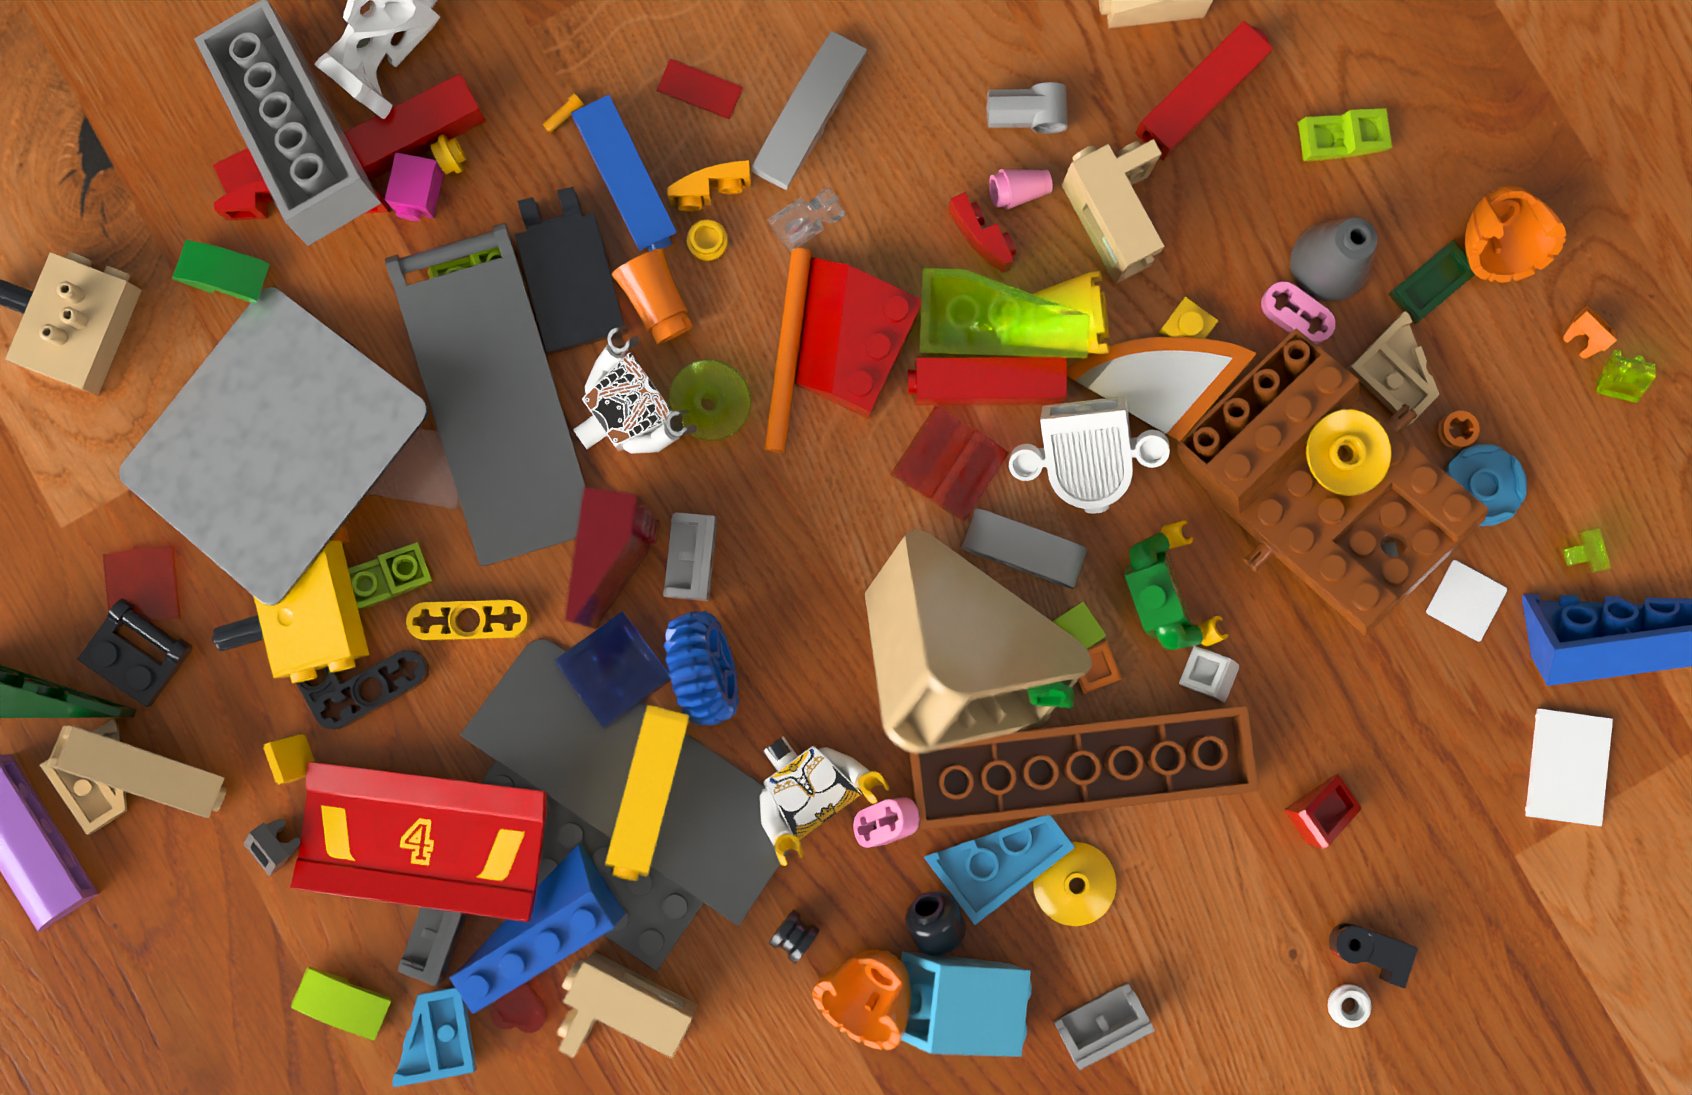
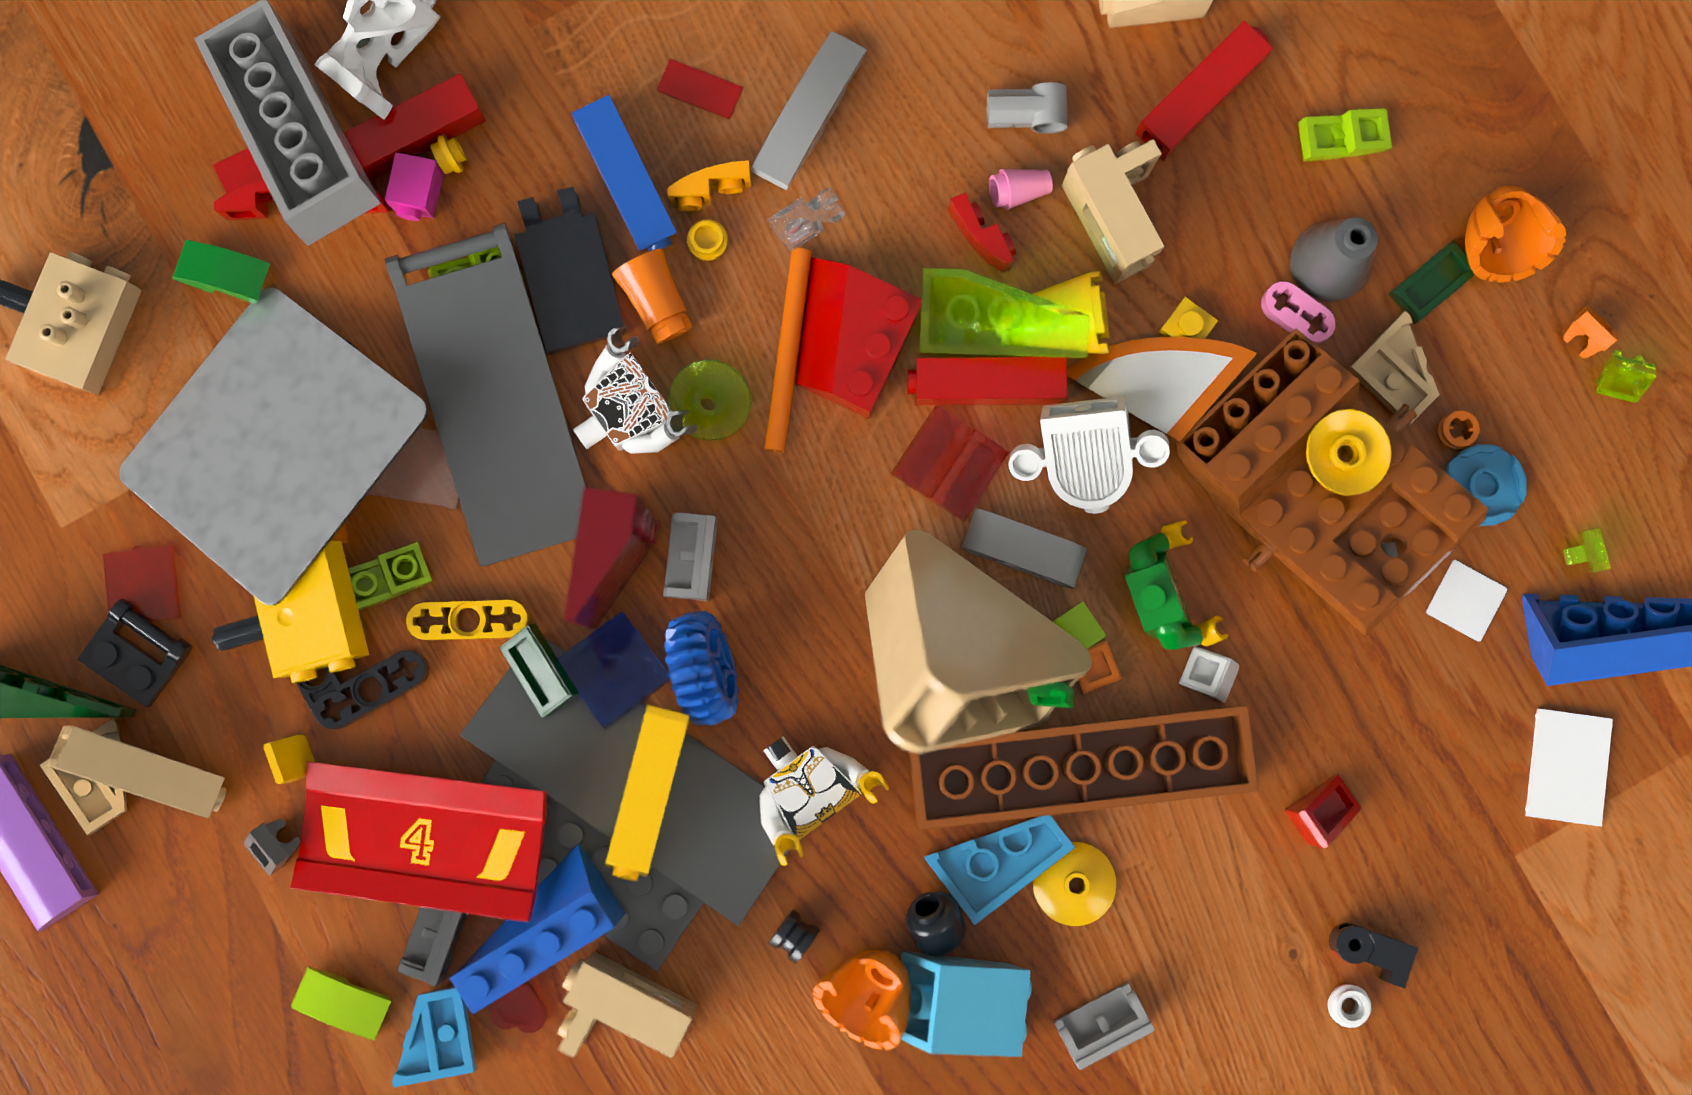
light orange piece [542,93,585,134] -> none
bright pink beam [853,797,919,848] -> none
none -> tile [499,623,579,718]

